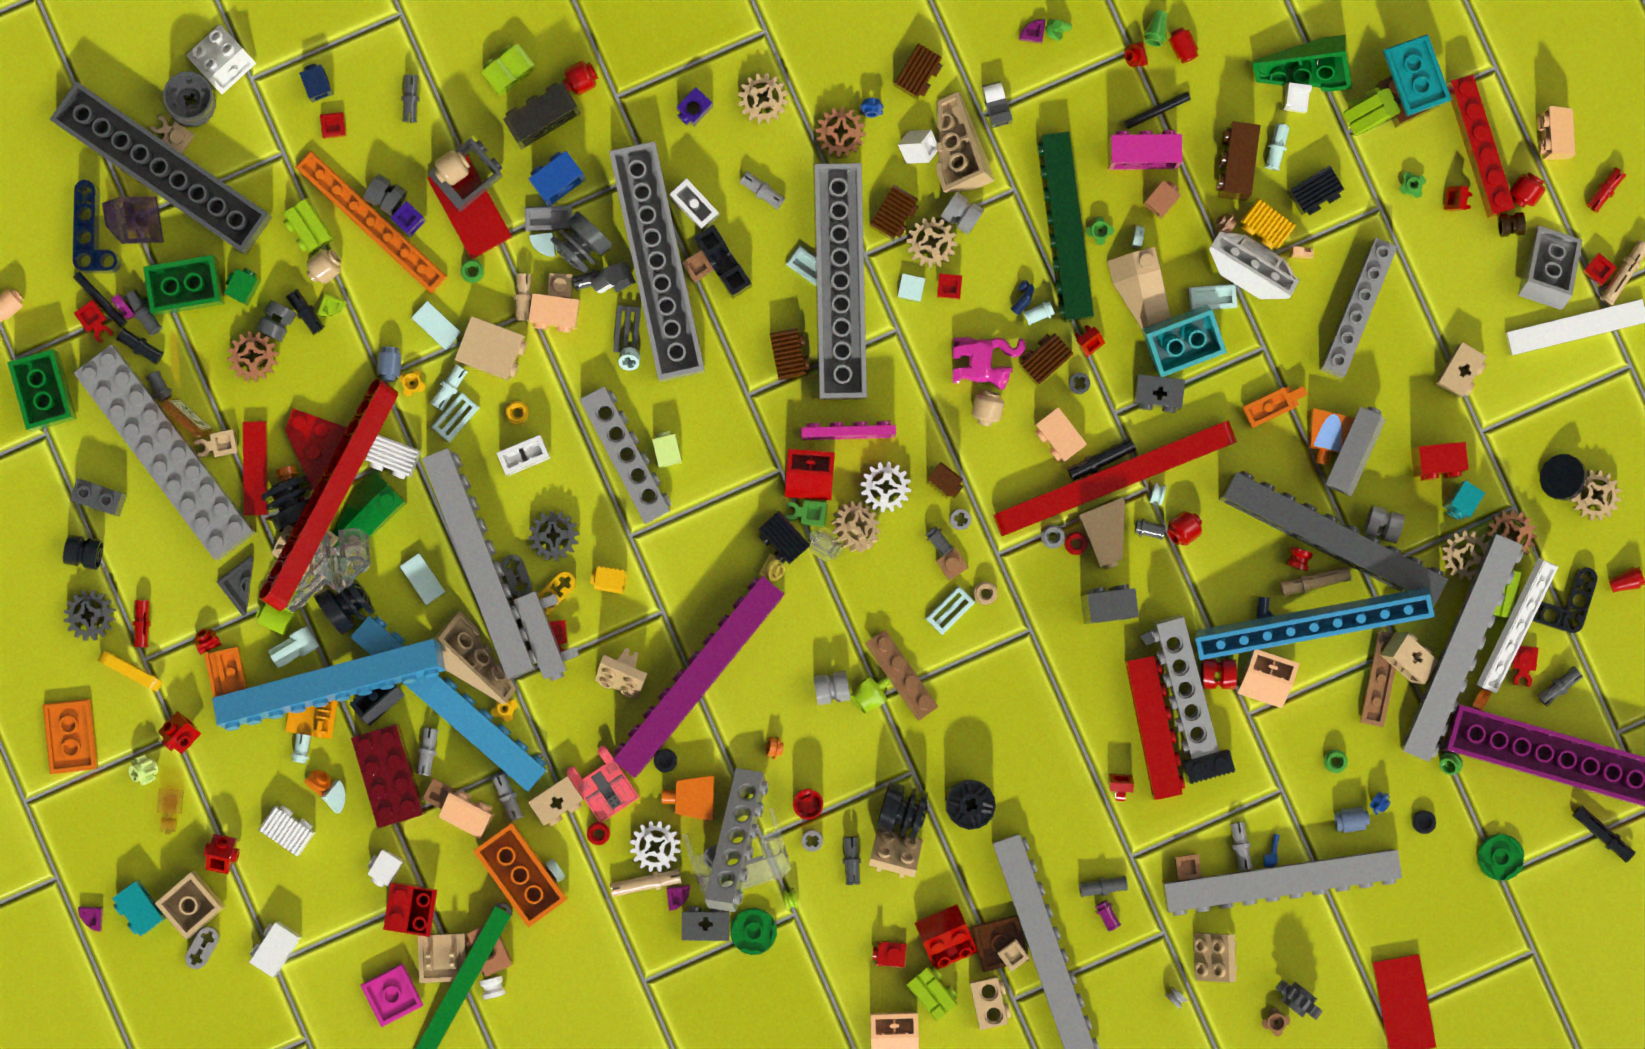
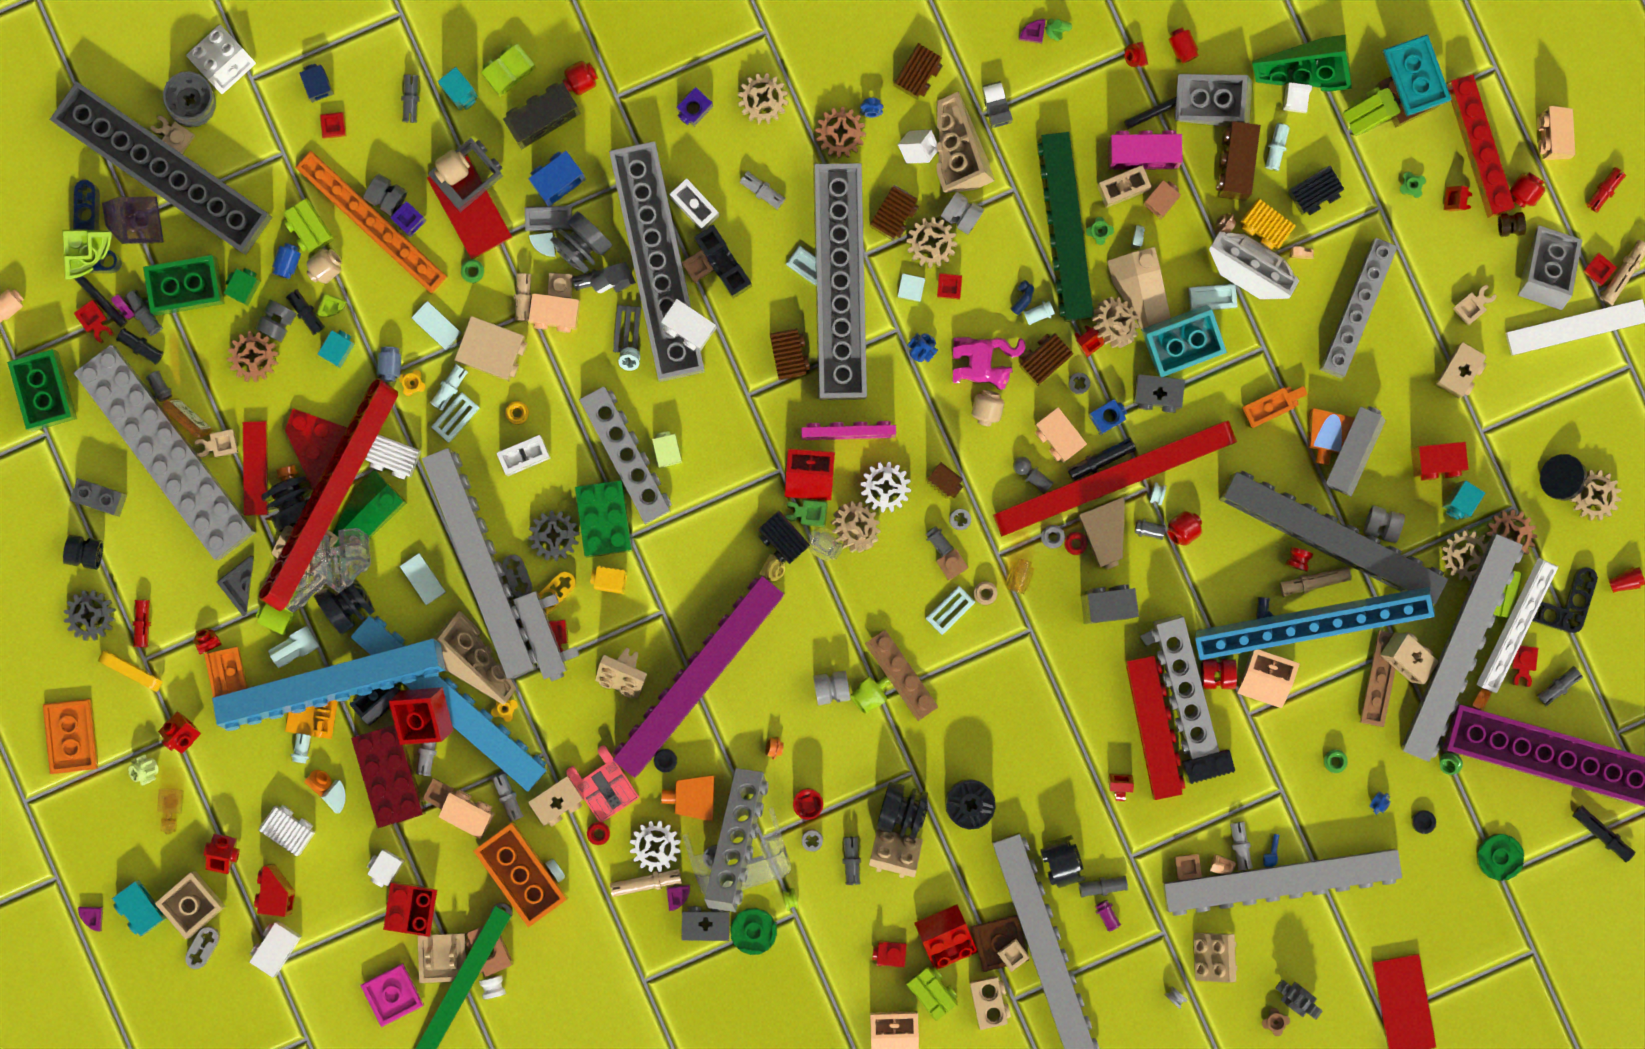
bright green cone [1144,10,1168,47] -> none
sand blue brick [1334,807,1370,833] -> none
none -> lime brick [63,229,111,280]
none -> red slope [254,864,295,917]
none -> blue brick [272,243,301,279]
none -> teal brick [318,330,355,368]
none -> red brick [389,687,454,745]
none -> teal brick [438,67,478,110]
none -> green brick [575,480,633,558]
none -> white brick [661,299,717,351]
none -> blue gear [907,333,938,362]
none -> clear yellow brick [1006,558,1035,594]
none -> dark grey pin [1013,457,1053,494]
none -> black brick [1040,835,1086,888]
none -> blue brick [1089,399,1127,435]
none -> tan gear [1092,297,1140,348]
none -> tan brick [1097,165,1151,208]
none -> light grey slope [1175,74,1252,127]
none -> light nougat tile [1210,855,1236,874]
none -> tan plate [1453,285,1497,326]

